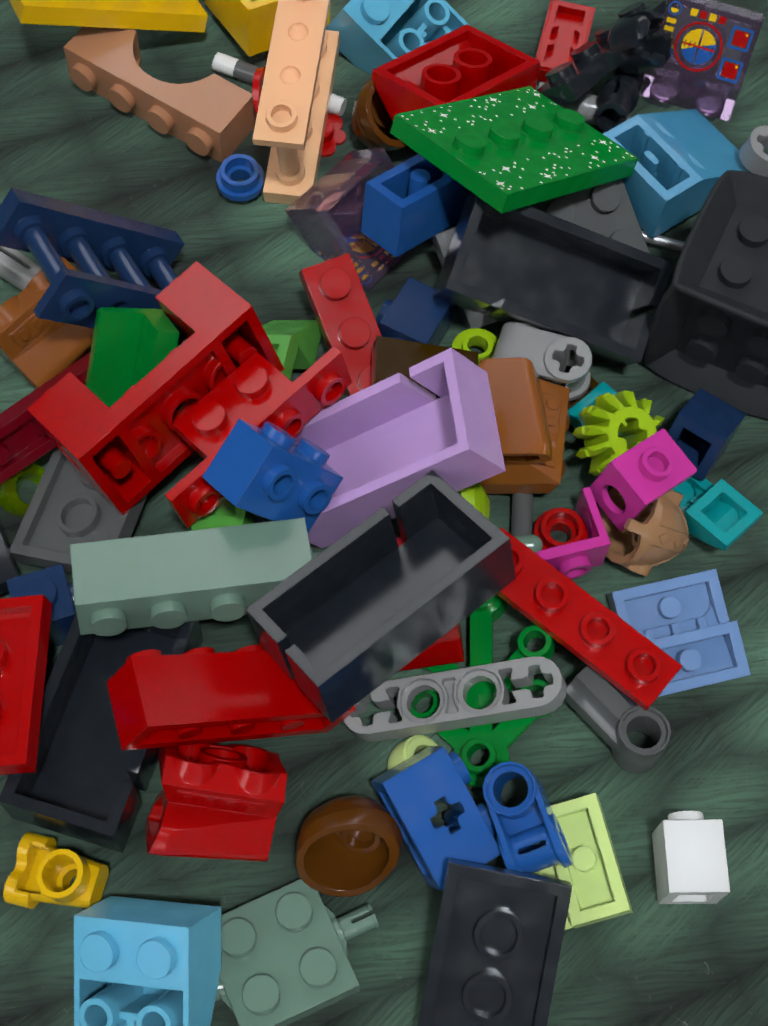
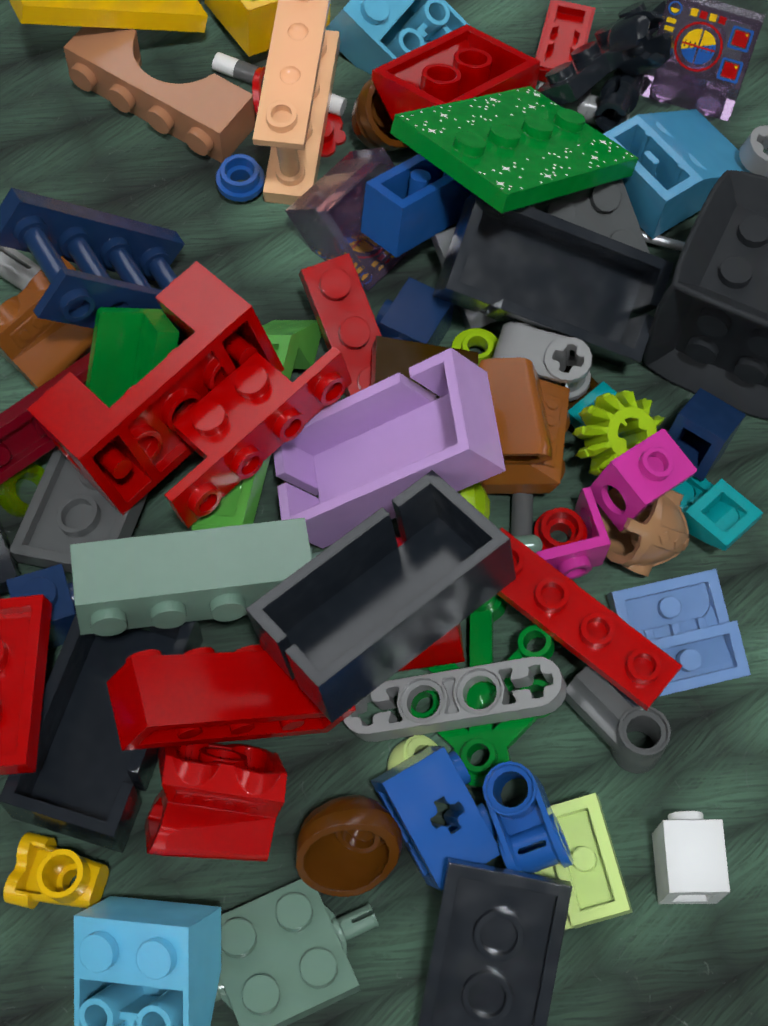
blue brick [202,418,343,533] -> none

